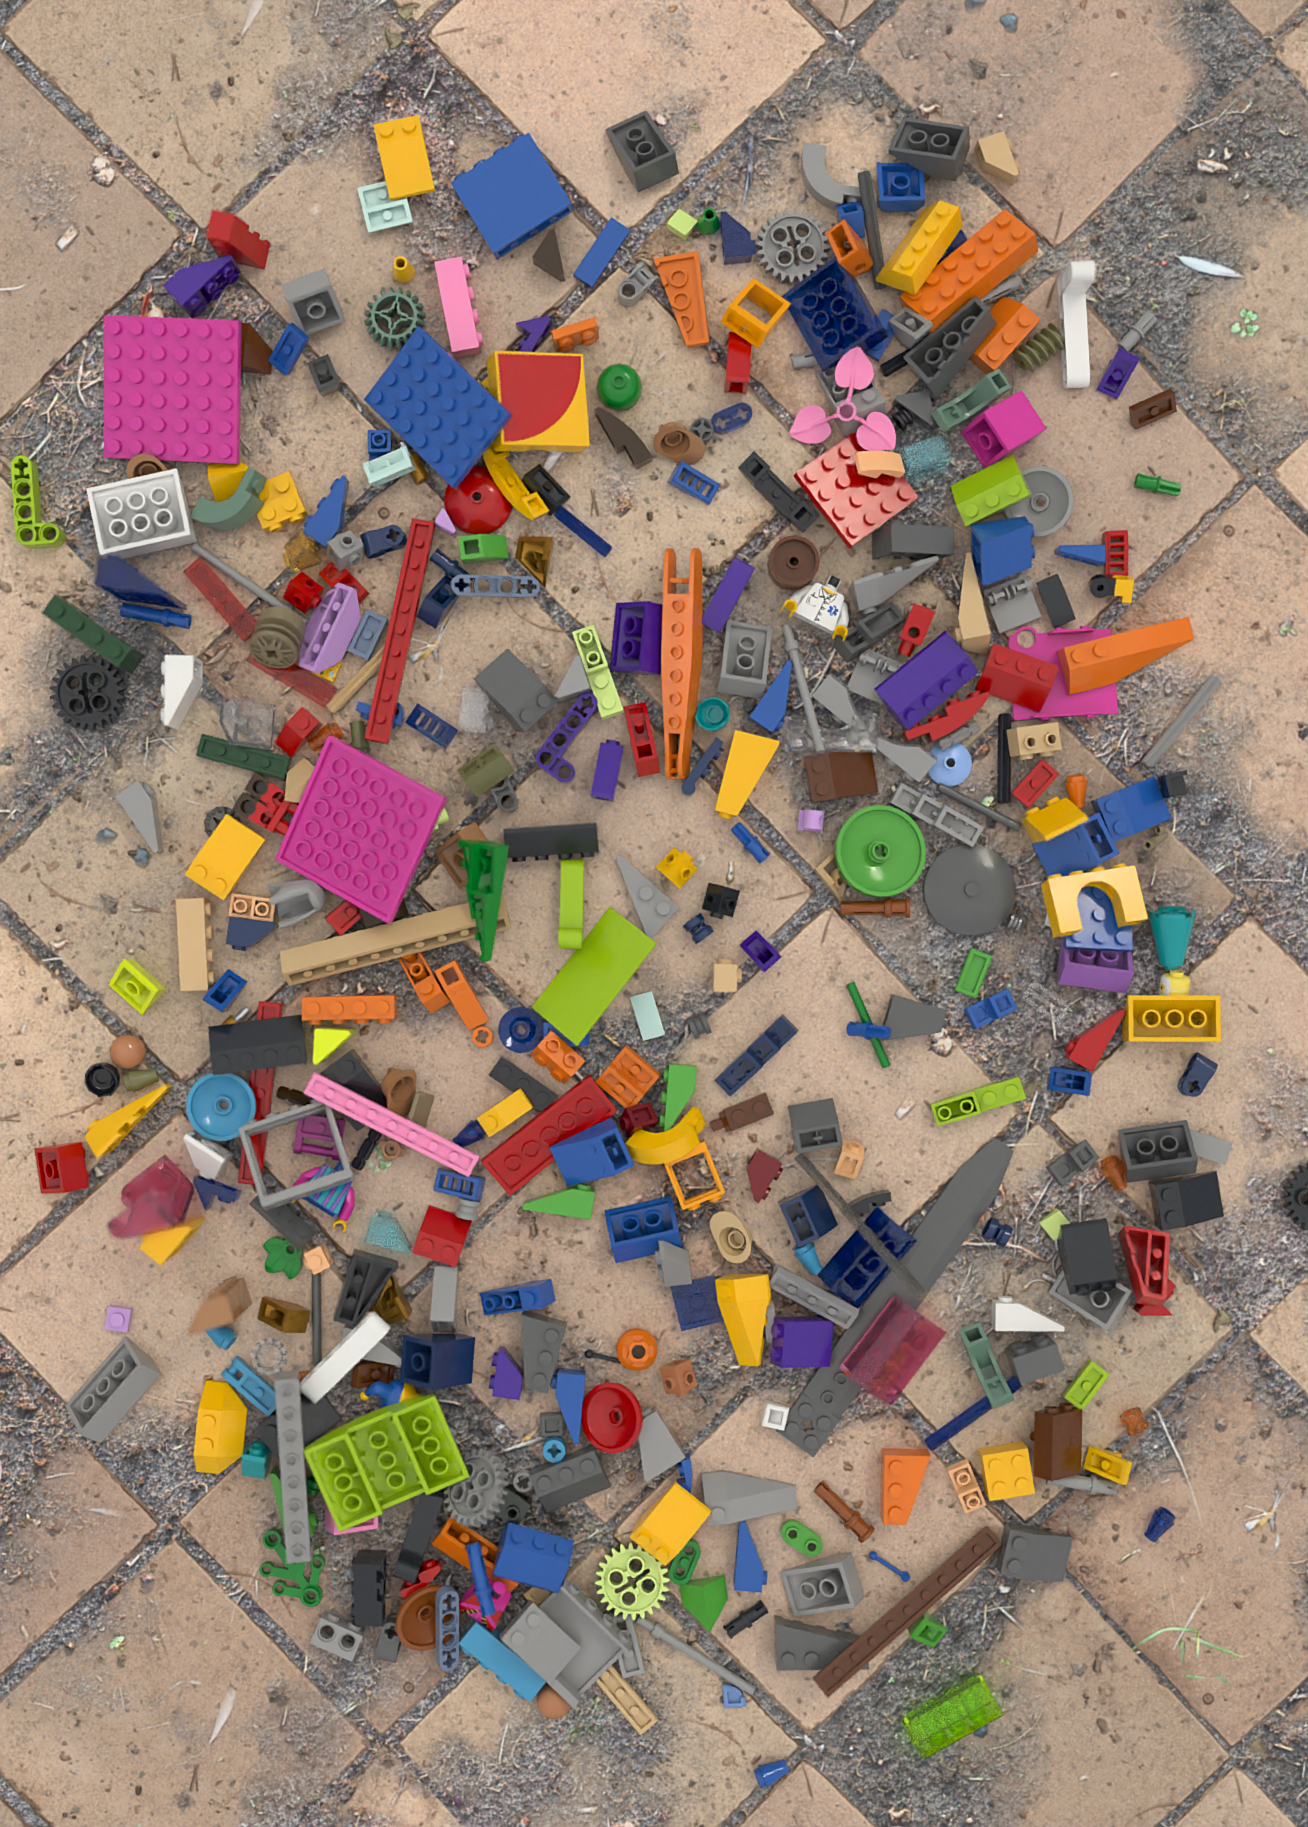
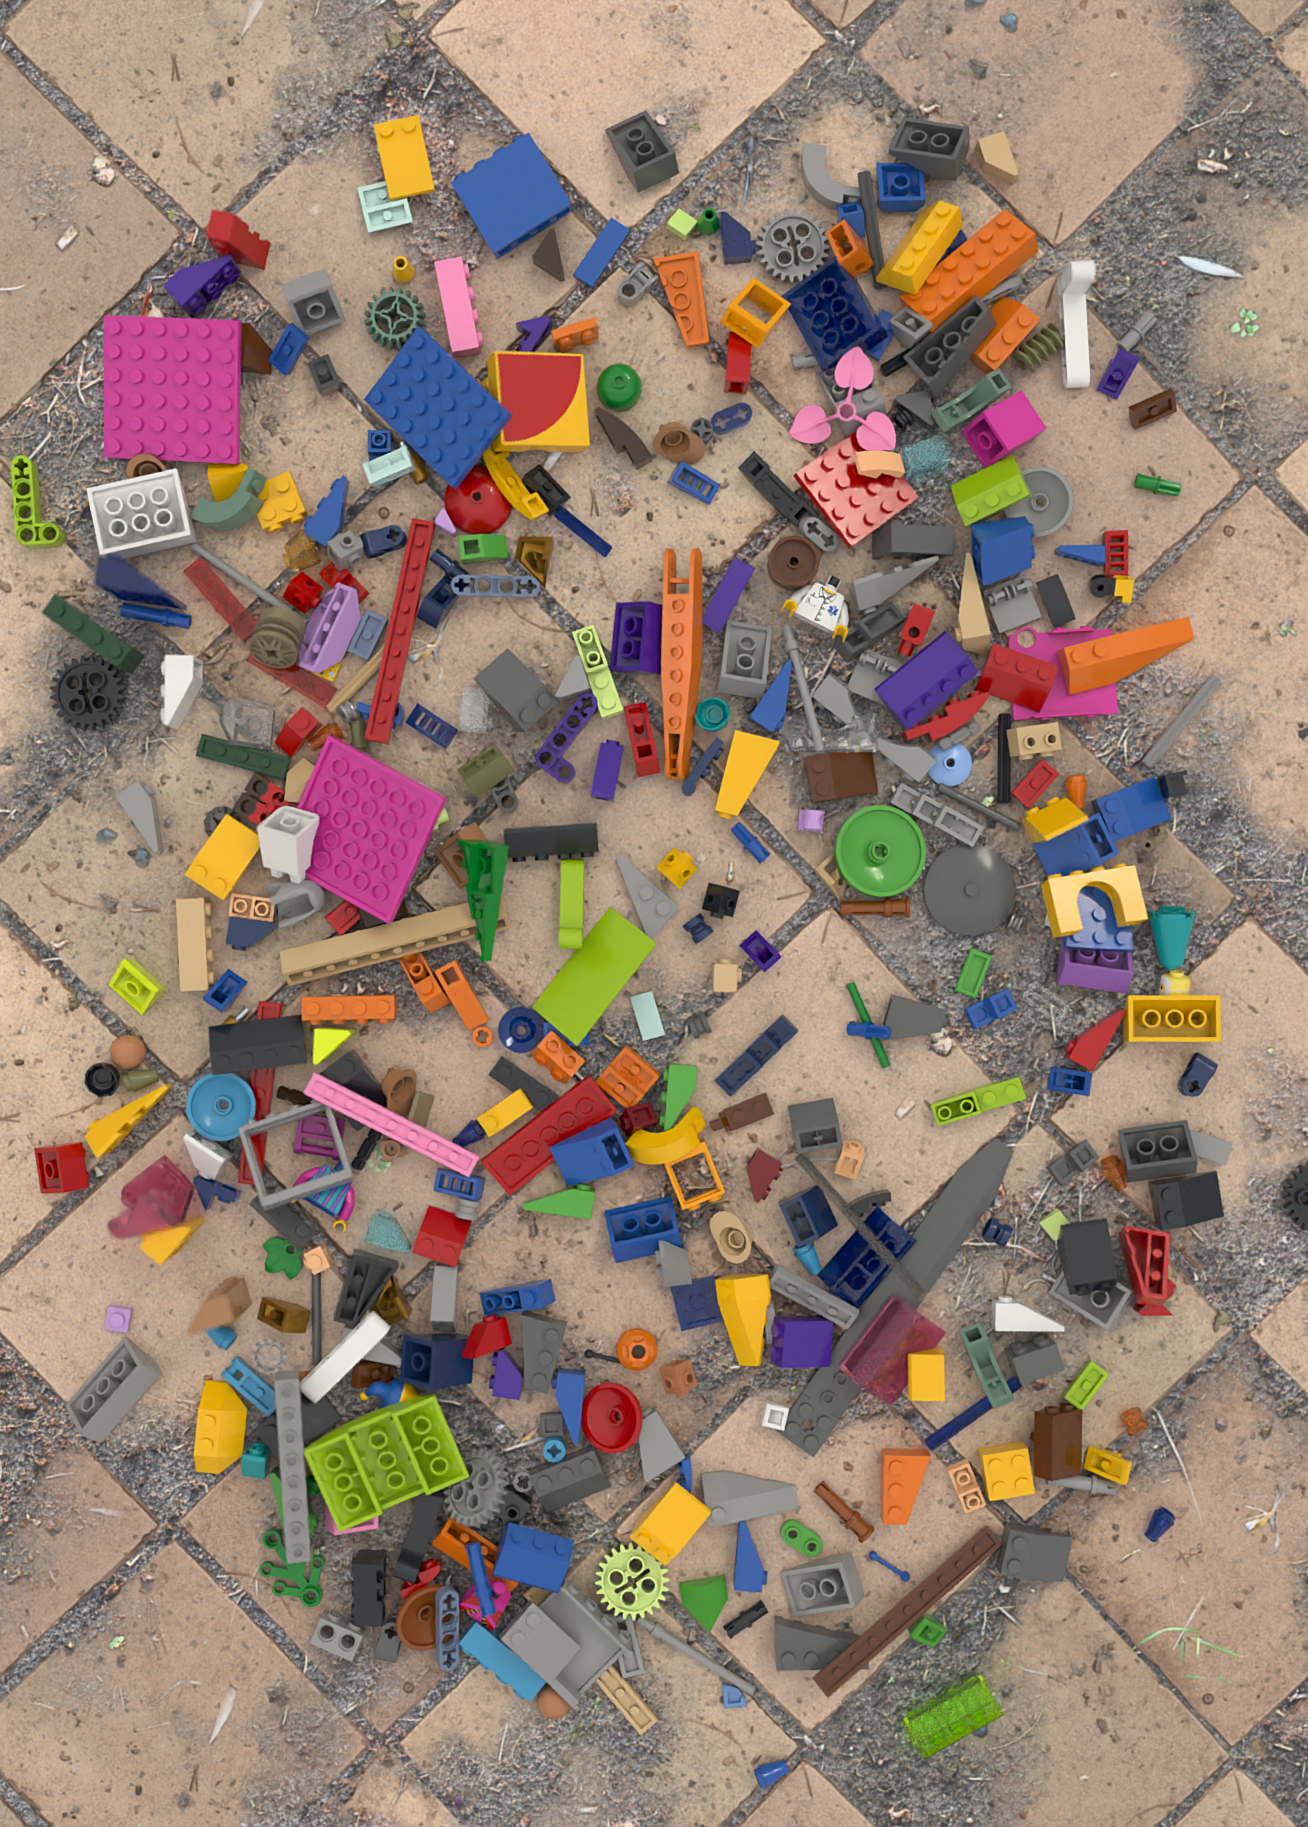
green plate [669,1538,701,1585] -> none
none -> white hips [257,806,319,884]
none -> light grey bush [337,701,358,724]
none -> red slope [462,1314,512,1358]
none -> light grey beam [799,516,838,552]
none -> yellow slope [908,1347,945,1401]

